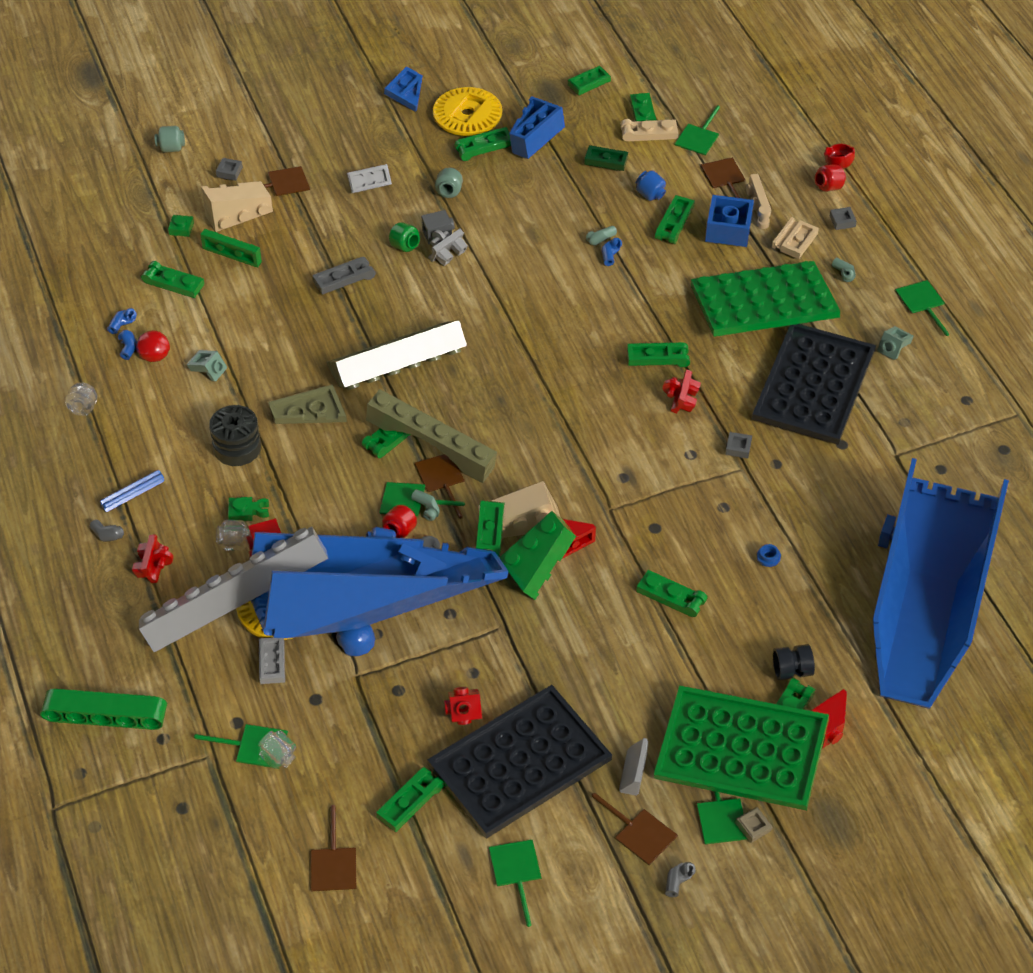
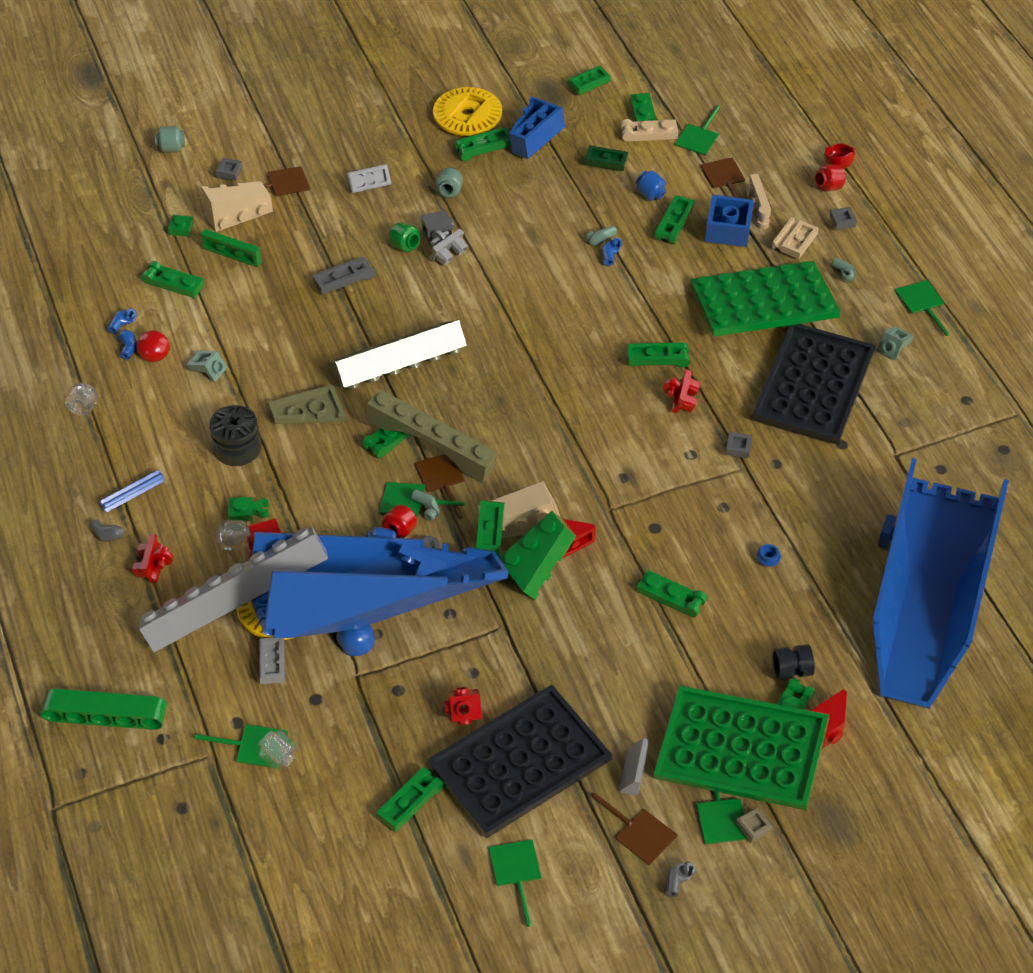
reddish brown piece [311,805,357,892] -> none
blue wing [384,66,423,112] -> none

